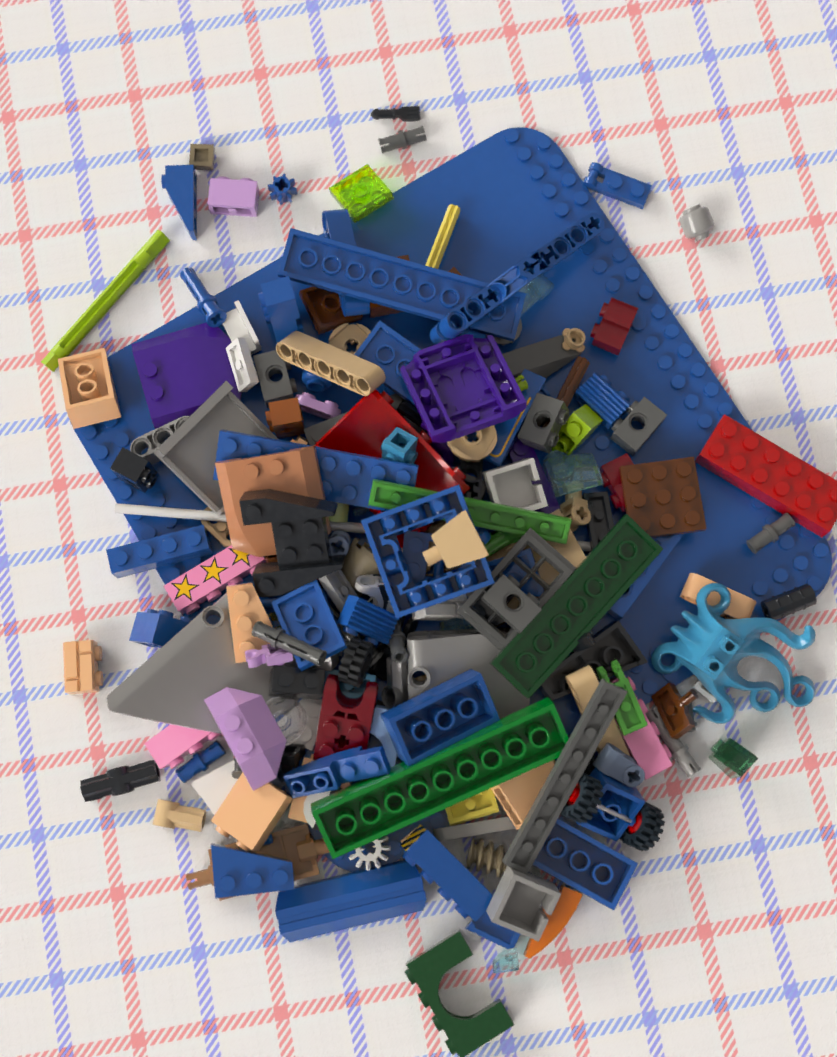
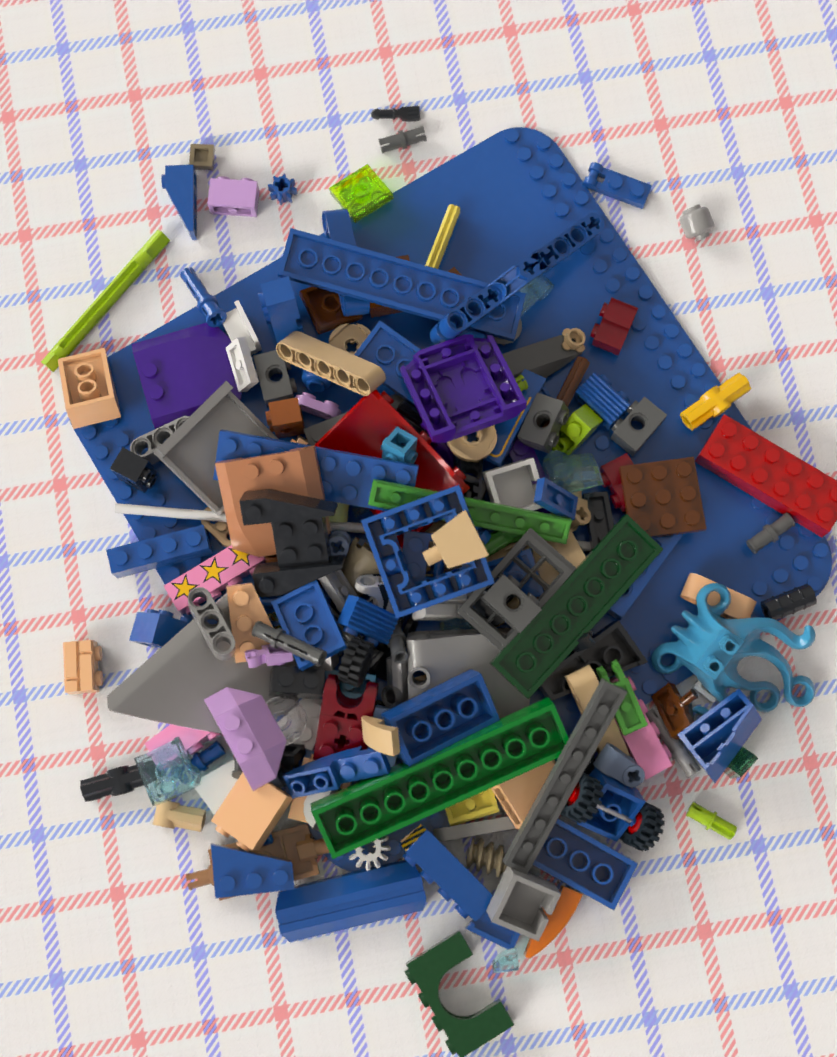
none -> clear light blue slope [134,737,201,806]
none -> light grey beam [188,587,235,661]
none -> tan slope [361,715,400,756]
none -> blue plate [534,477,578,521]
none -> blue wedge [677,689,762,783]
none -> yellow piece [680,373,752,431]
none -> lime axle [686,801,737,840]

